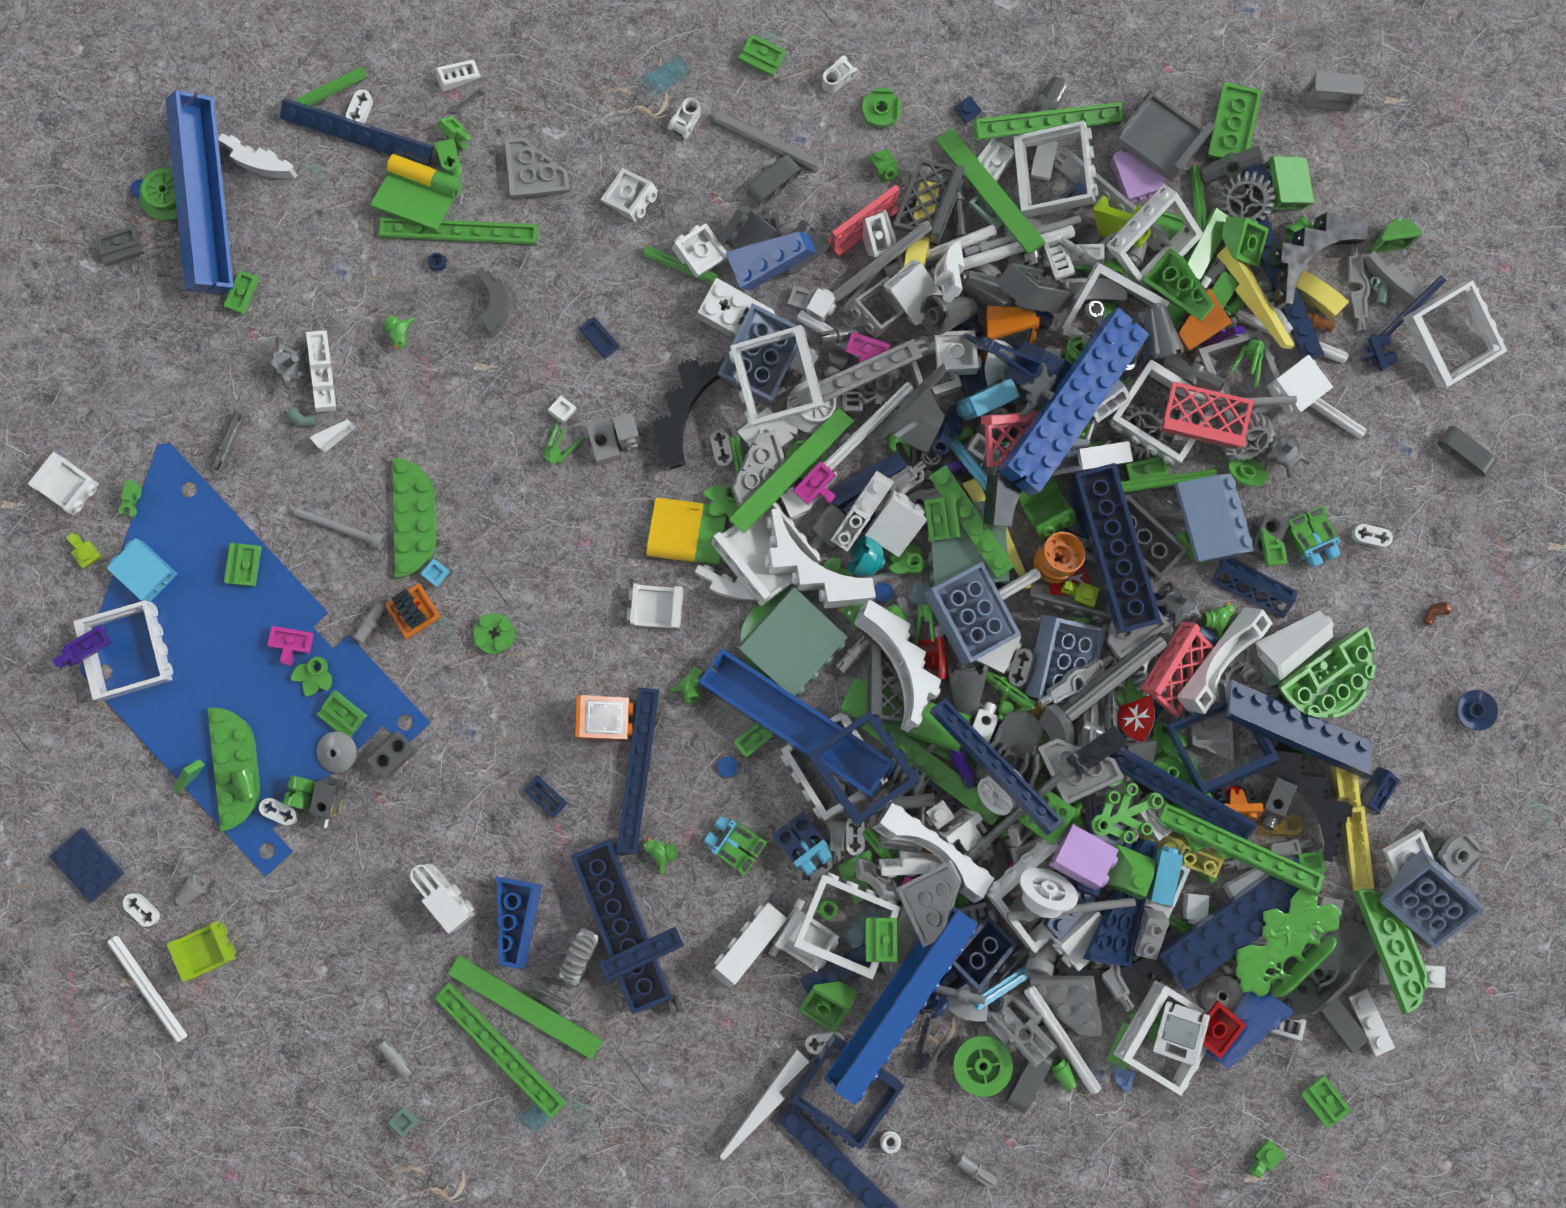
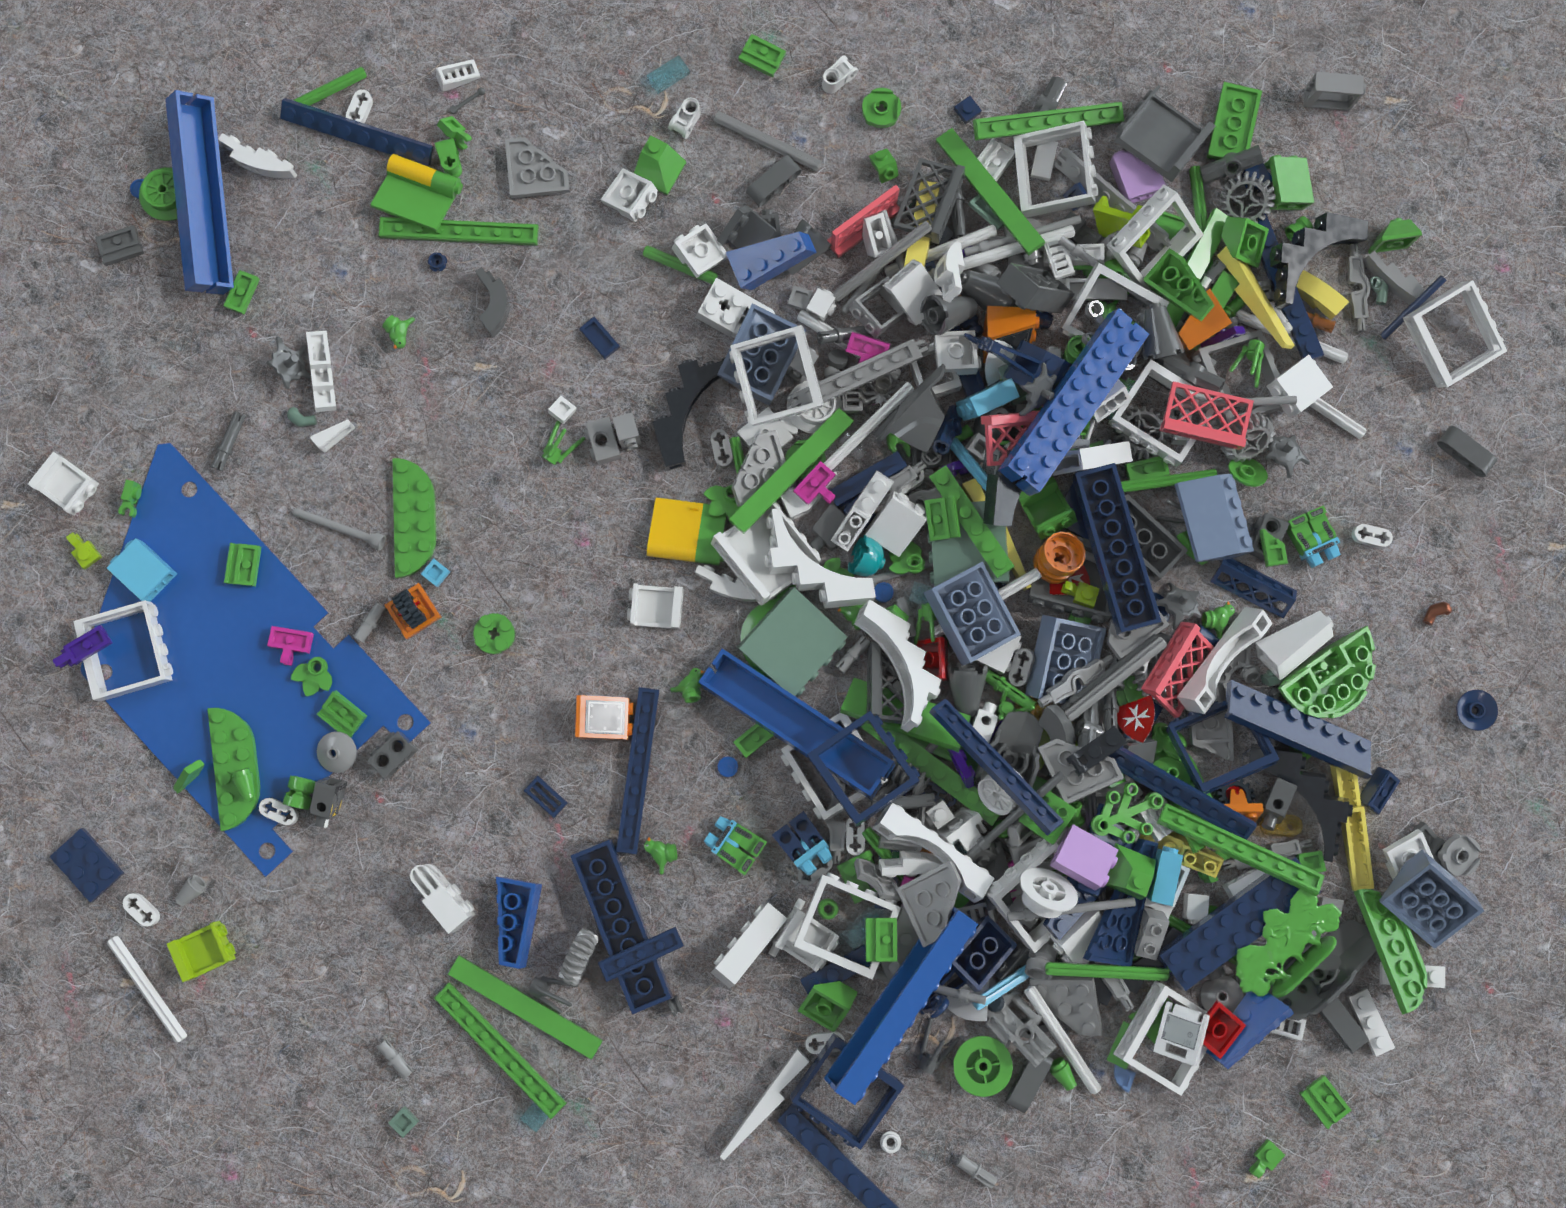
dark blue hips [1360,333,1398,372] -> none
none -> bright green slope [634,135,686,195]
none -> bright green axle [1045,962,1170,981]

